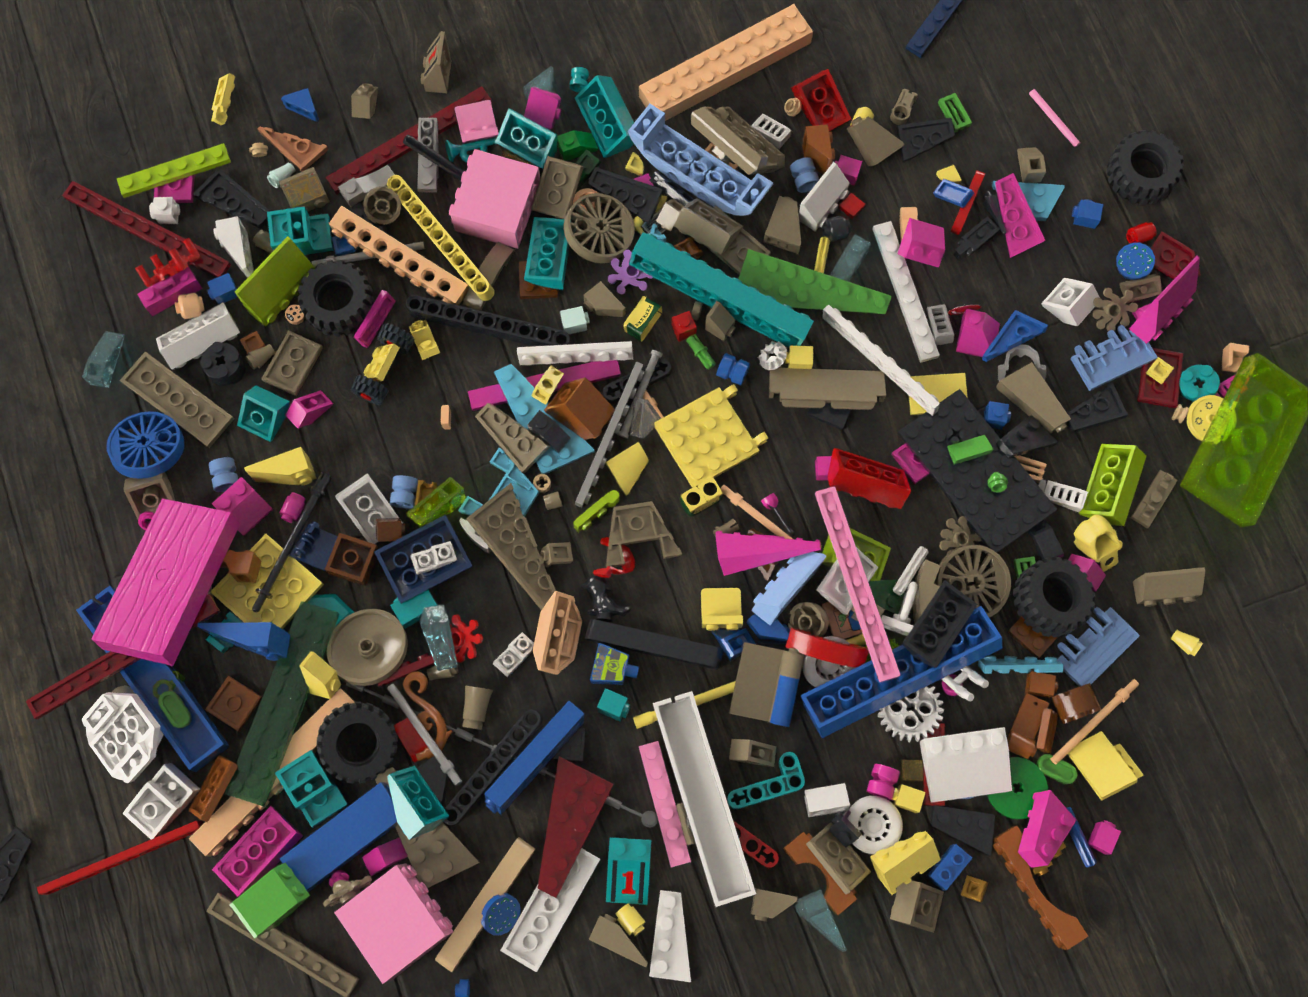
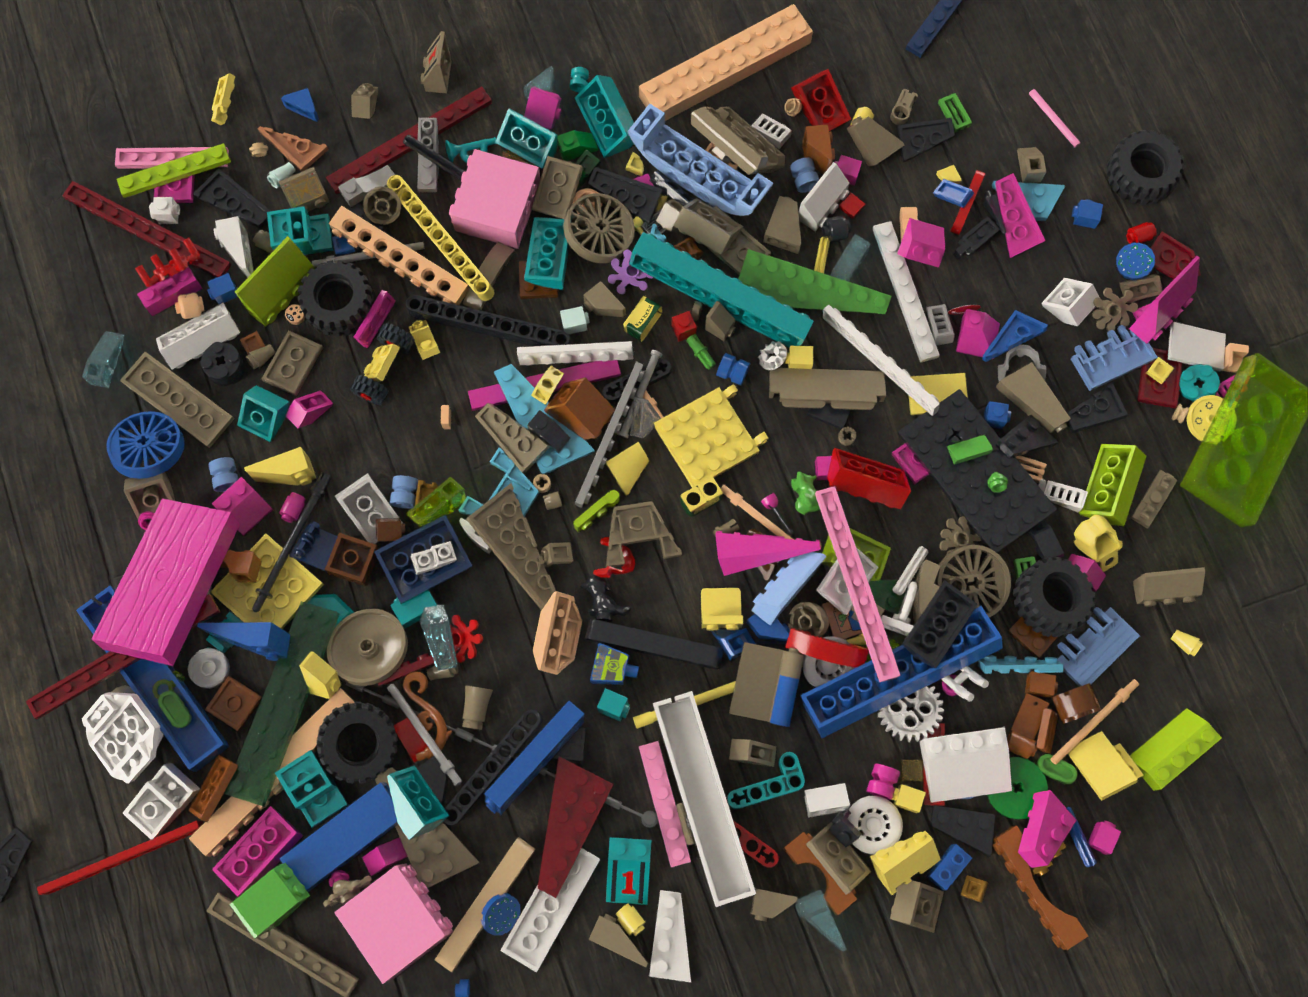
bright pink bracket [455,100,499,144] -> none
white slope [493,632,534,677] -> none
none -> bright pink plate [115,147,229,169]
none -> white tile [188,648,230,689]
none -> bright green animal [791,471,820,515]
none -> dark tan bush [838,427,856,446]
none -> lime slope [1130,708,1222,791]
none -> white tile [1168,322,1226,371]

